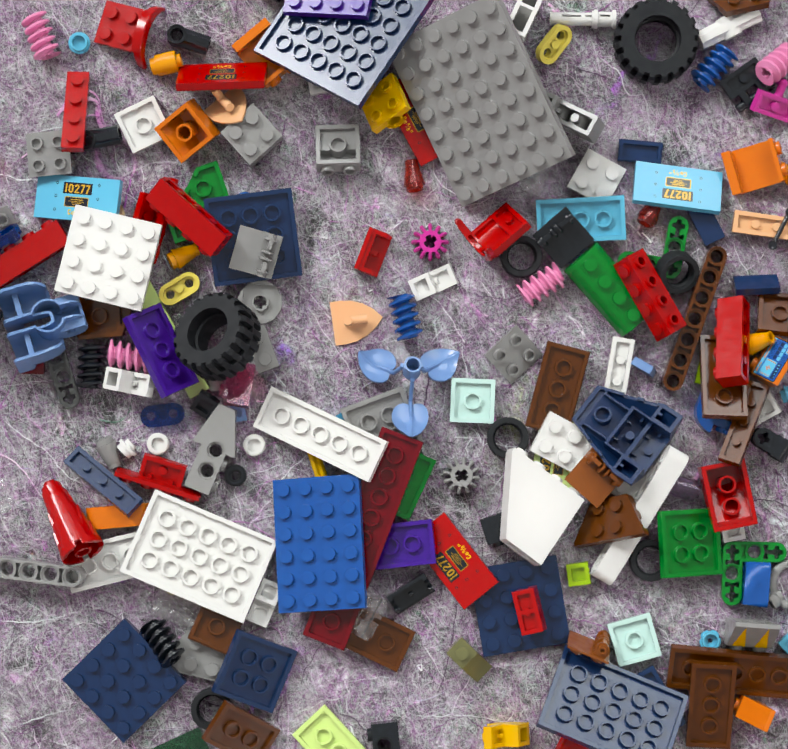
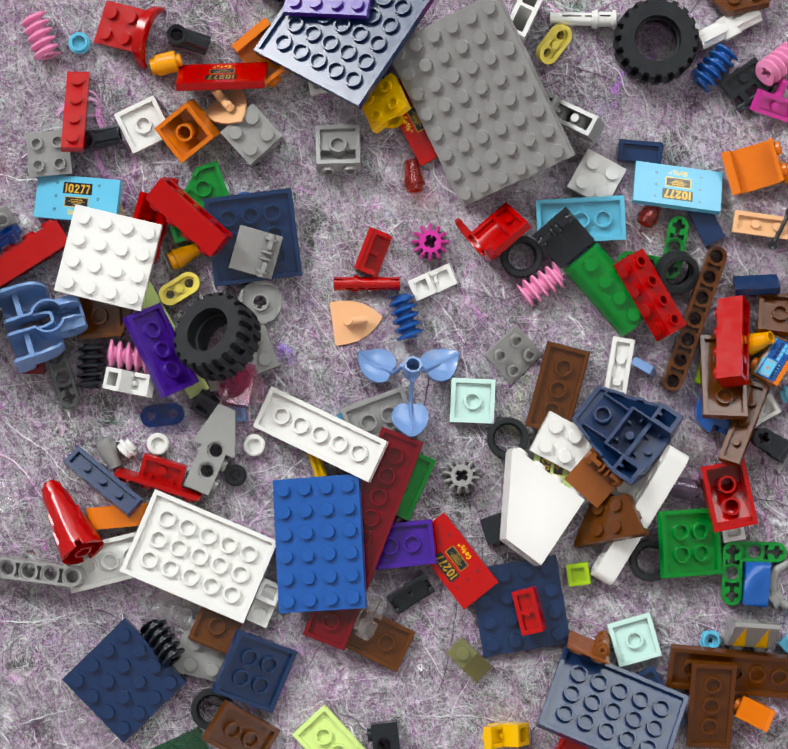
none -> red pin [334,275,400,293]

